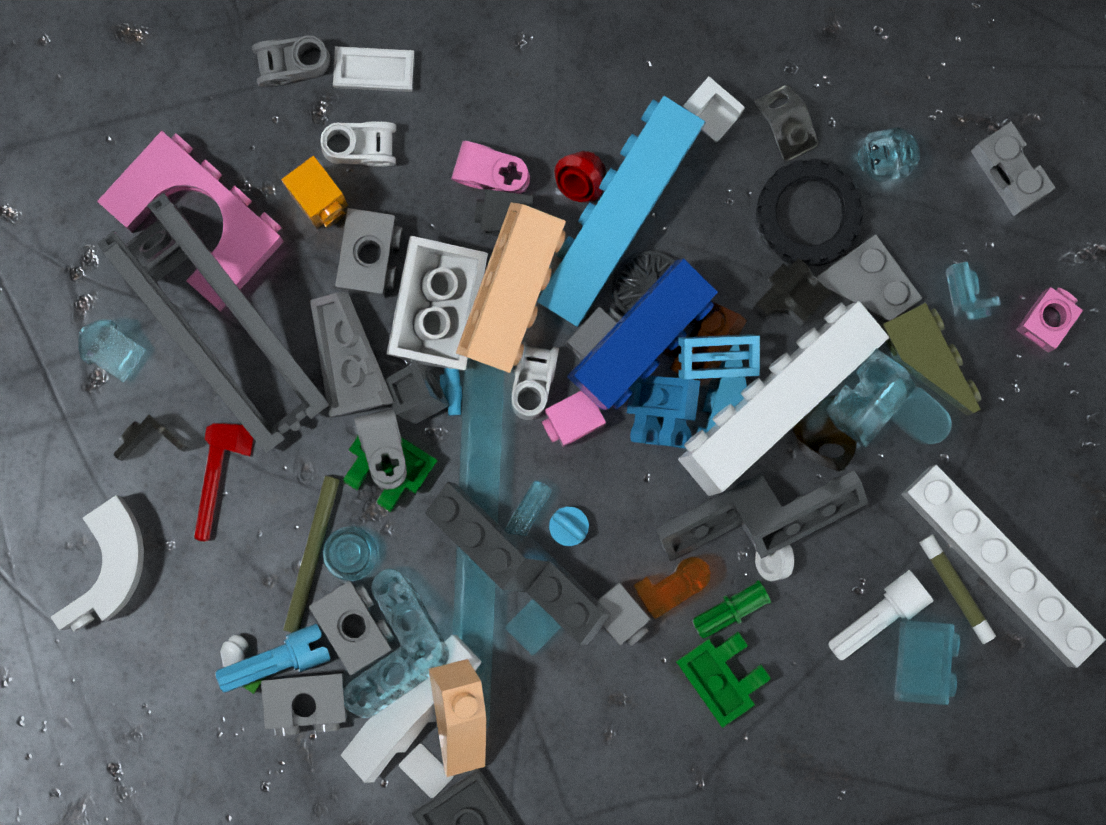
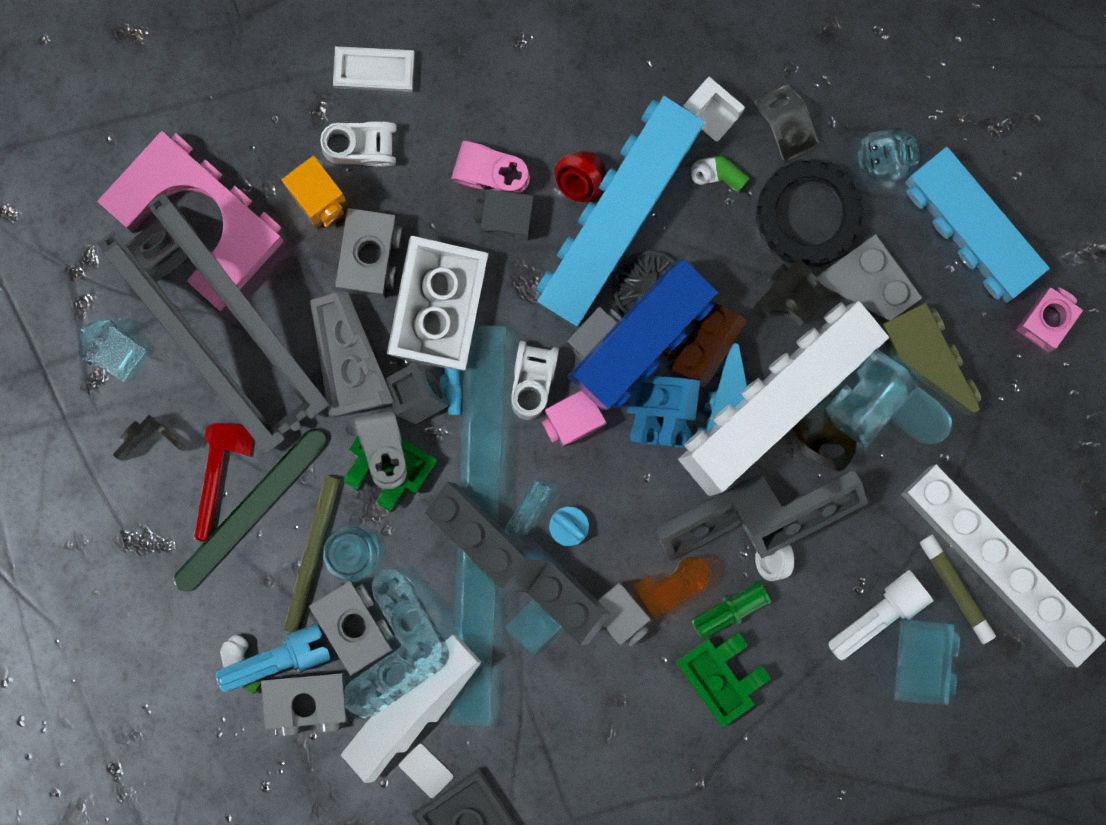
white arch [51,495,144,632] -> none
light grey piece [252,35,331,87] -> none
light nougat slope [429,659,486,777] -> none
light nougat brick [456,202,566,373] -> none
medium azure tile [678,334,760,380] -> none
clear light blue bracket [945,262,1000,320] -> none
light grey brick [971,122,1055,216] -> none
none -> dark green piece [174,429,326,592]
none -> arm [690,156,750,193]
none -> medium azure brick [905,146,1050,303]

